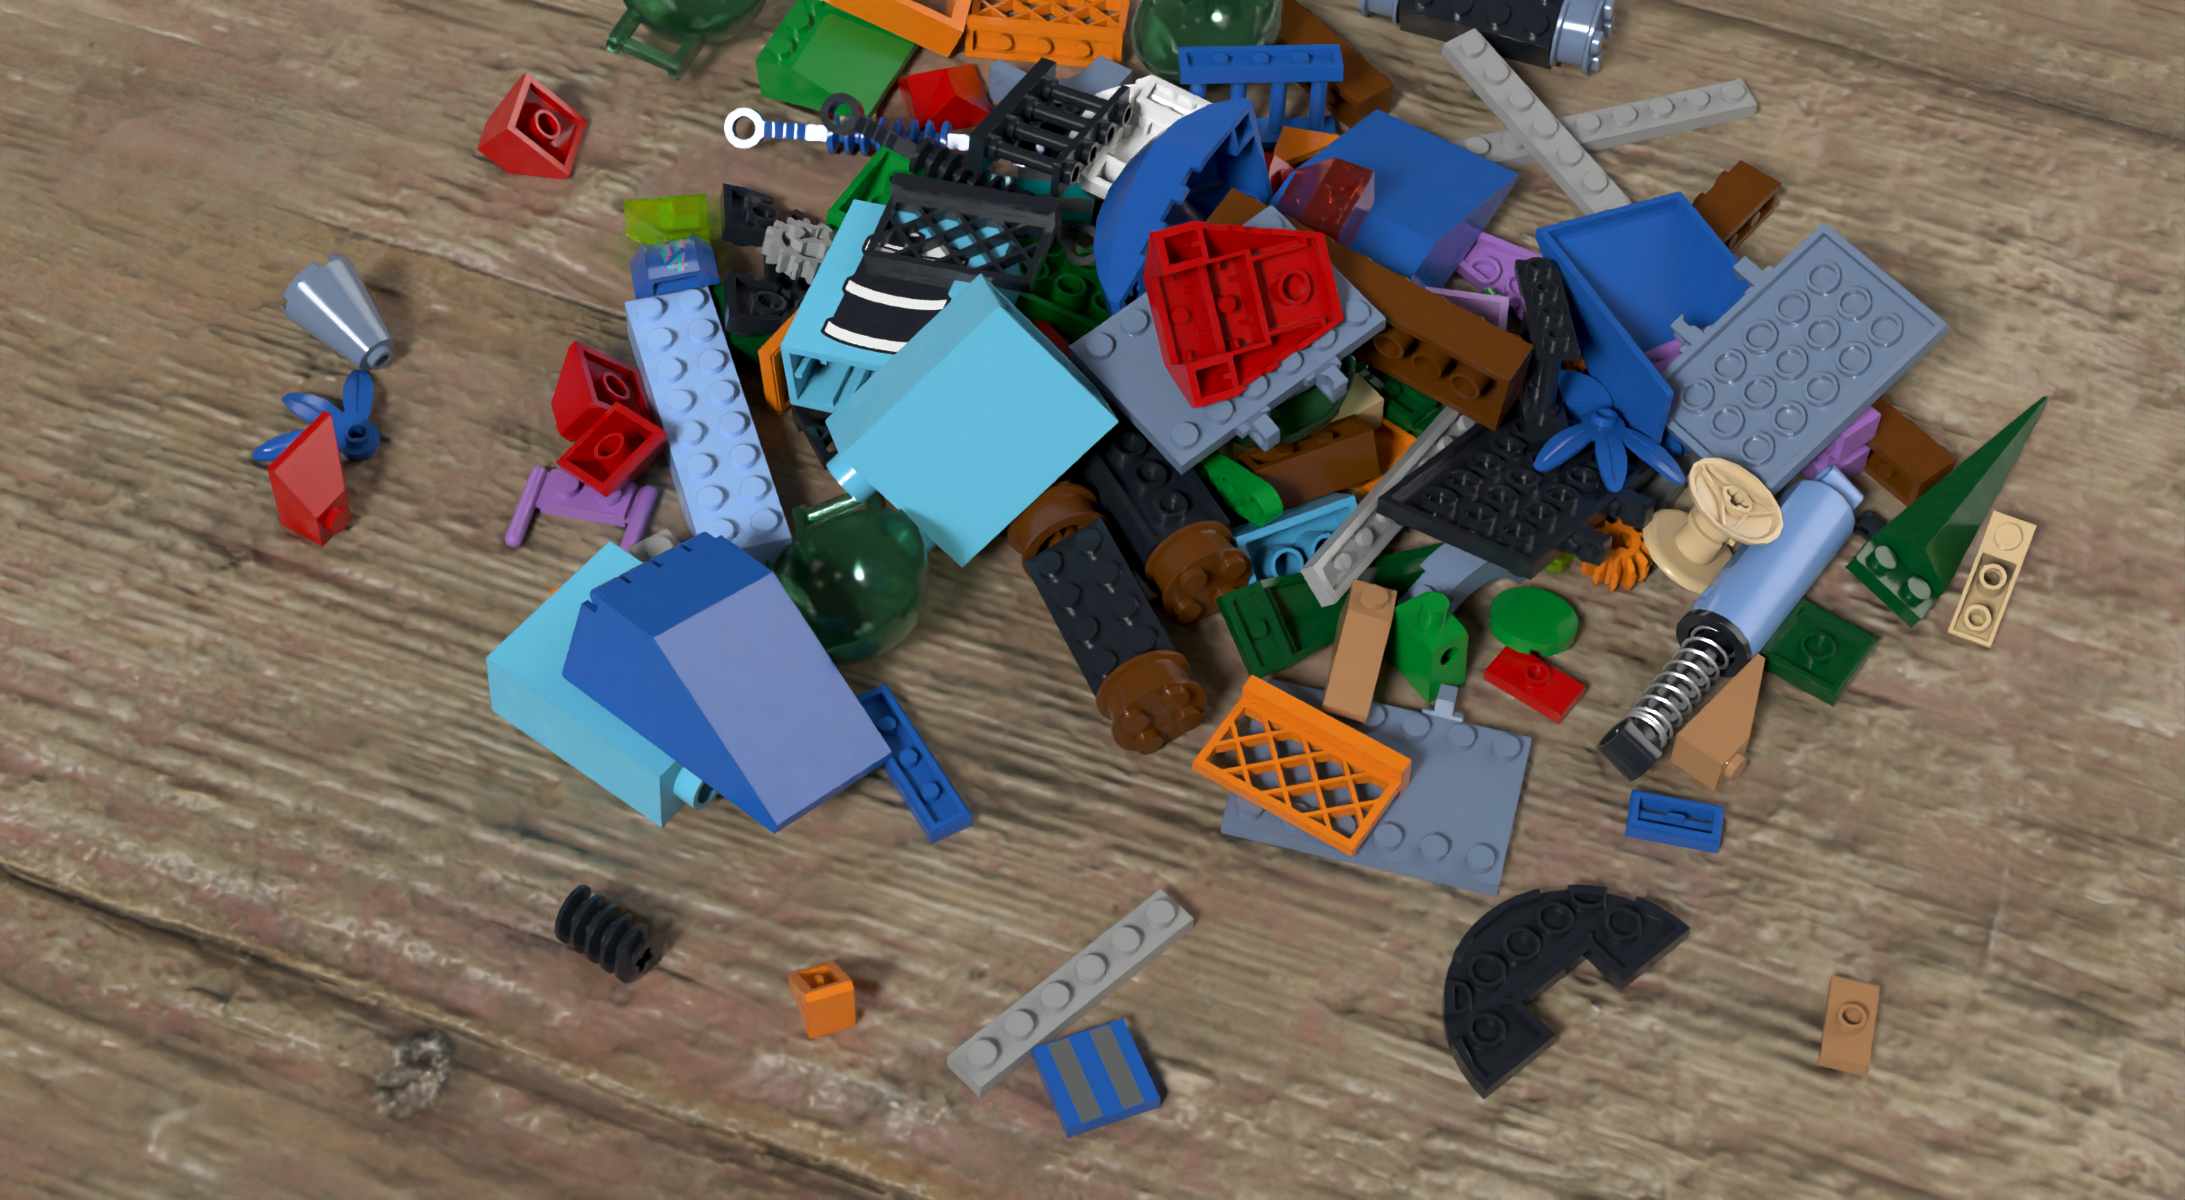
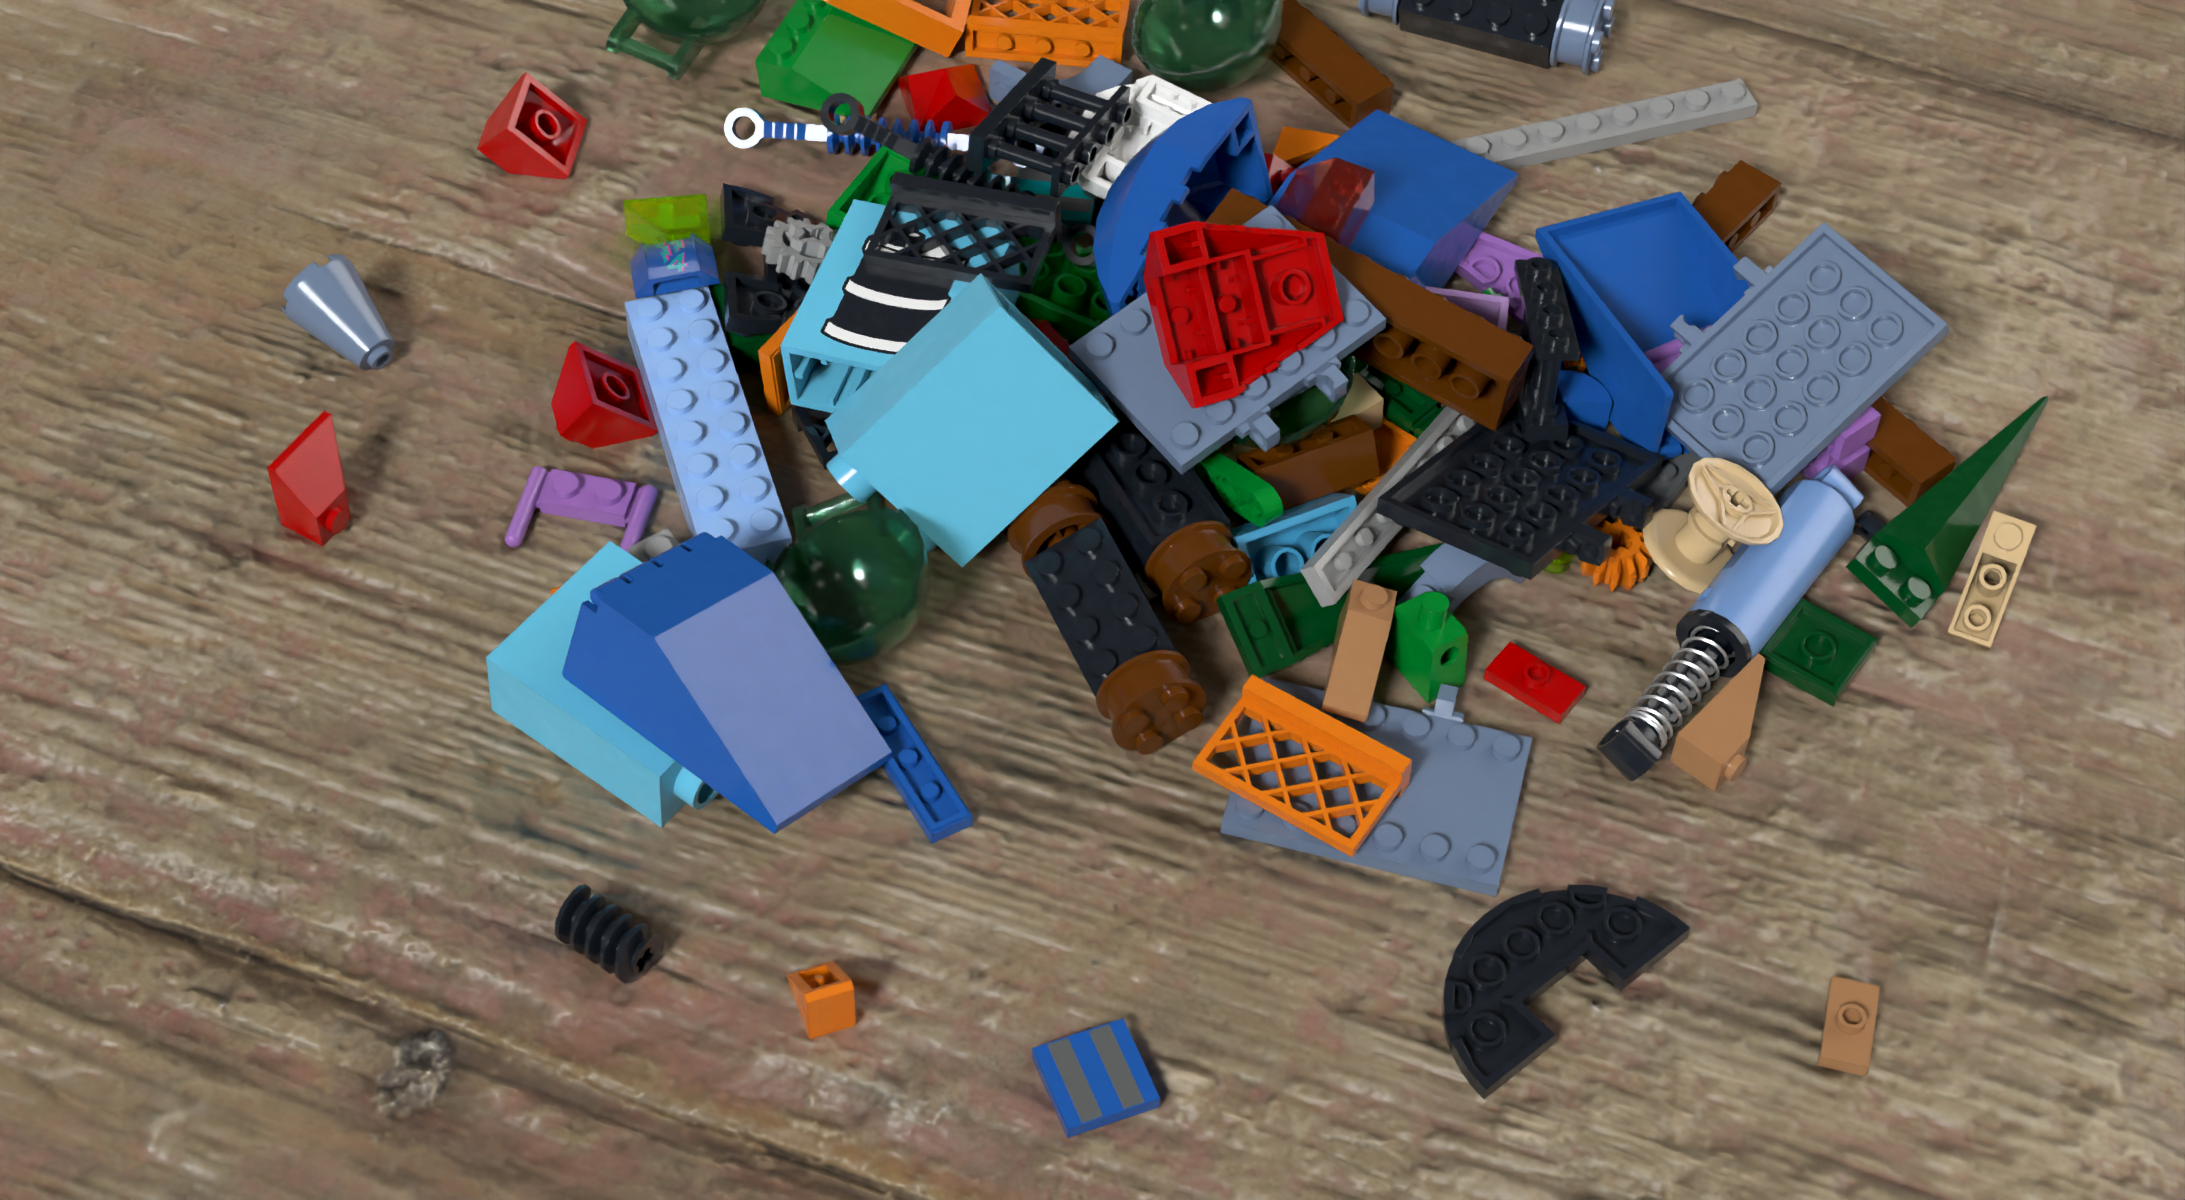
blue plant [252,369,380,462] -> none
red slope [555,401,668,498] -> none
light grey plate [947,889,1194,1098] -> none
blue fence [1177,44,1344,150] -> none
light grey plate [1441,28,1633,216] -> none
green tile [1488,587,1579,656] -> none
blue plant [1533,407,1686,493] -> none
blue tile [1624,789,1725,854] -> none

